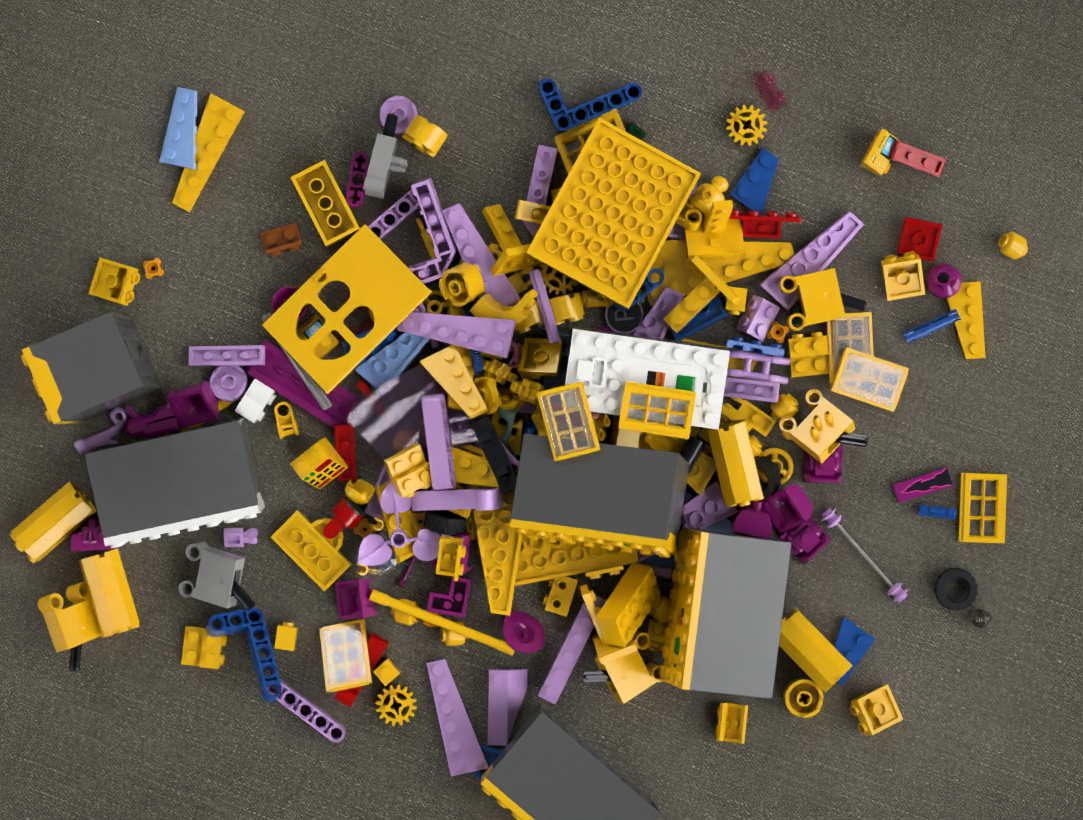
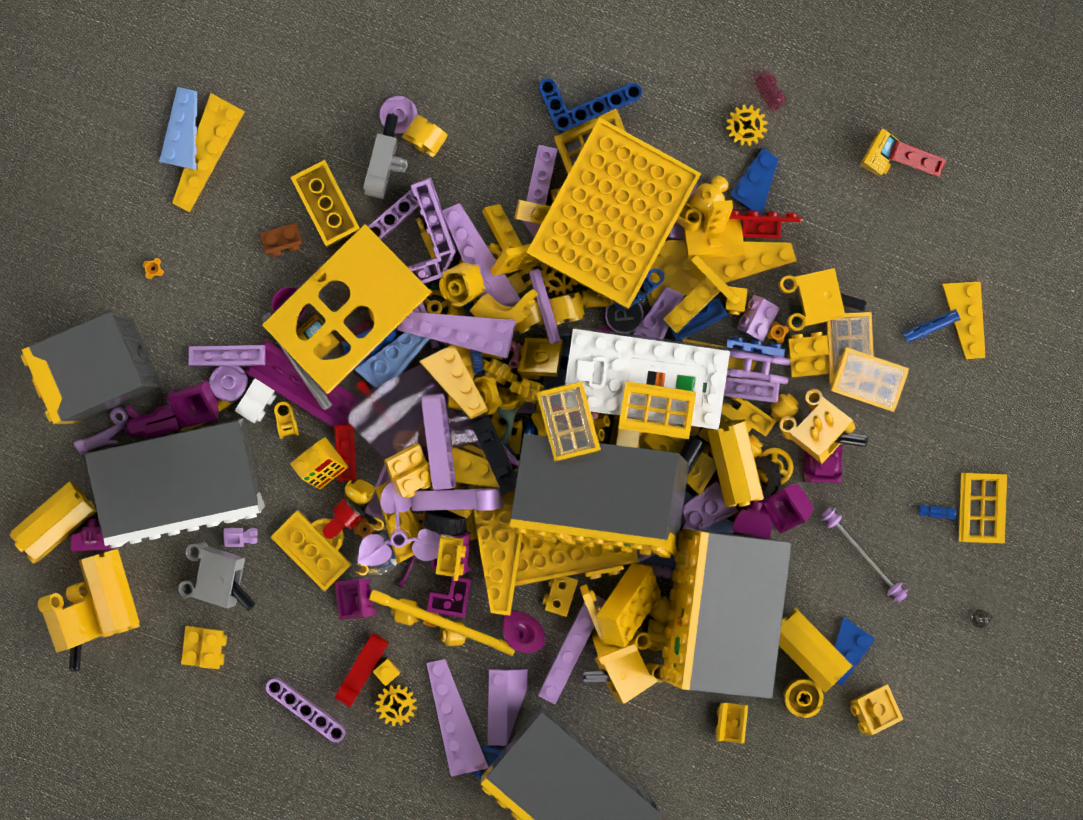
yellow plate [88,258,140,306] -> none
blue beam [206,608,282,702] -> none
yellow brick [274,622,298,651] -> none
clear piece [319,620,372,692] -> none
magenta beam [346,152,370,208] -> none
dark green tile [628,122,647,140] -> none
lavender wing [760,211,864,310] -> none
magenta brick [777,517,831,565] -> none
yellow plate [880,252,925,301] -> none
tile [892,467,953,503] -> none
red plate [896,216,943,262] -> none
magenta piece [927,264,962,299] -> none
black tyre [934,568,978,611] -> none
yellow head [998,231,1028,260] -> none

